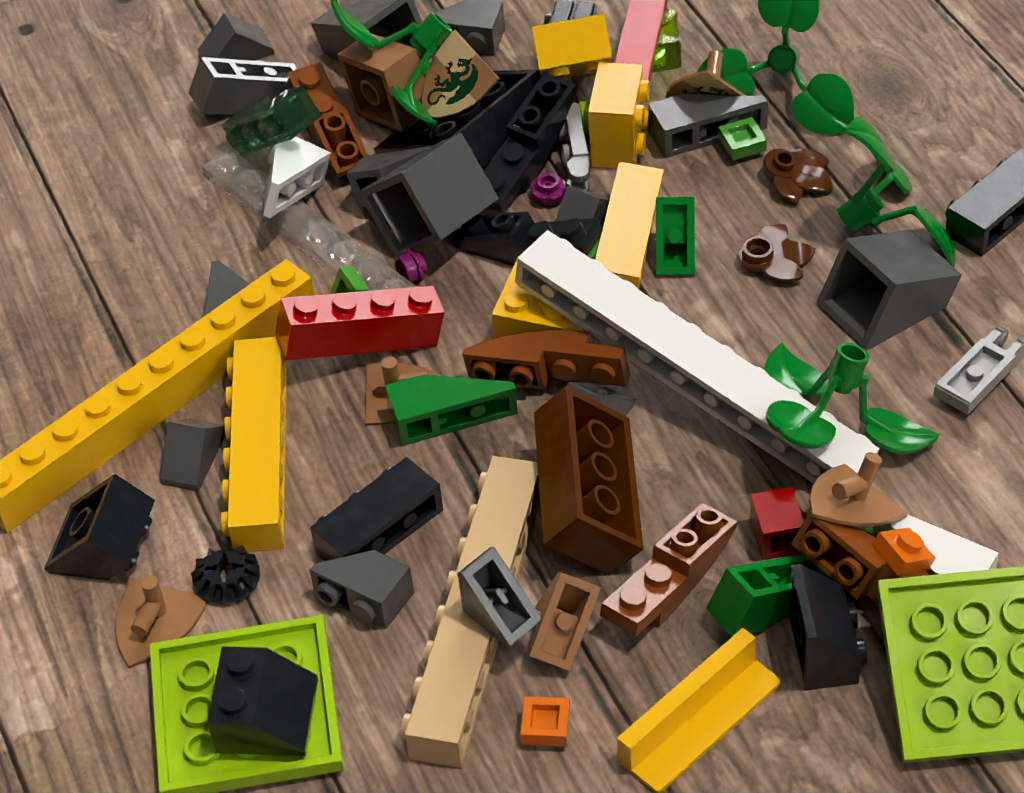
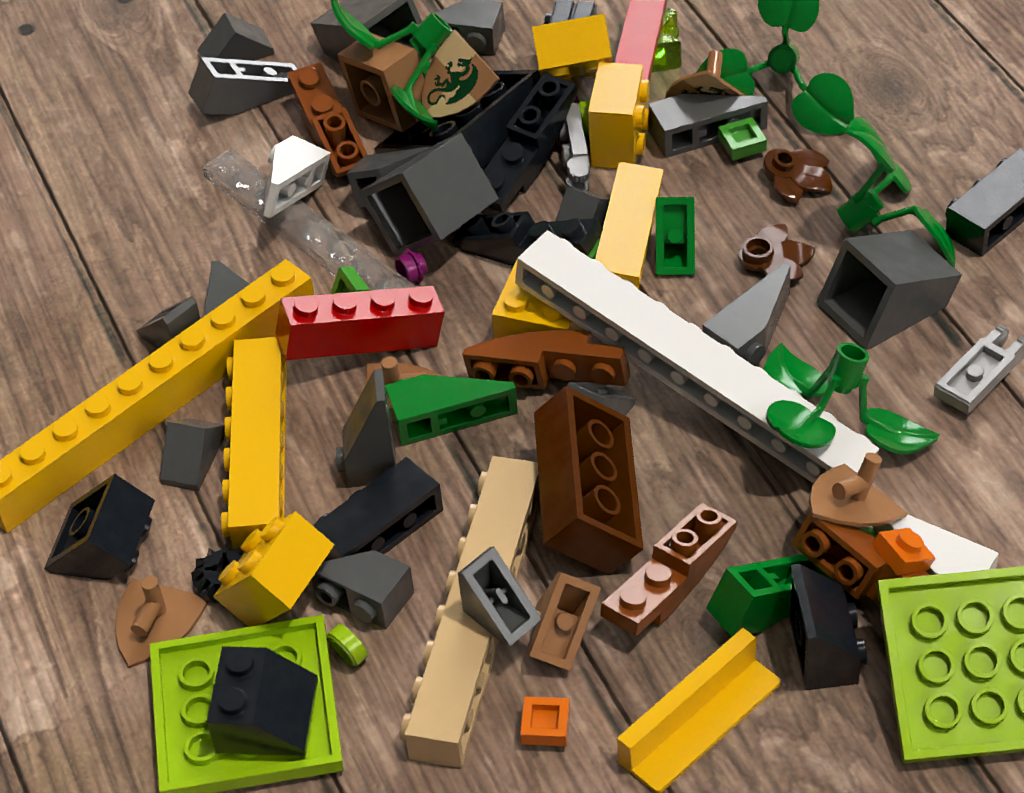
clear green arch [221,84,322,155] -> none
magenta plate [530,173,567,207] -> none
red brick [750,487,804,560] -> none
none -> dark grey slope [136,296,201,349]
none -> yellow brick [213,511,334,627]
none -> lime tile [327,623,368,667]
none -> dark grey slope [336,369,397,488]
none -> slope [702,262,791,366]

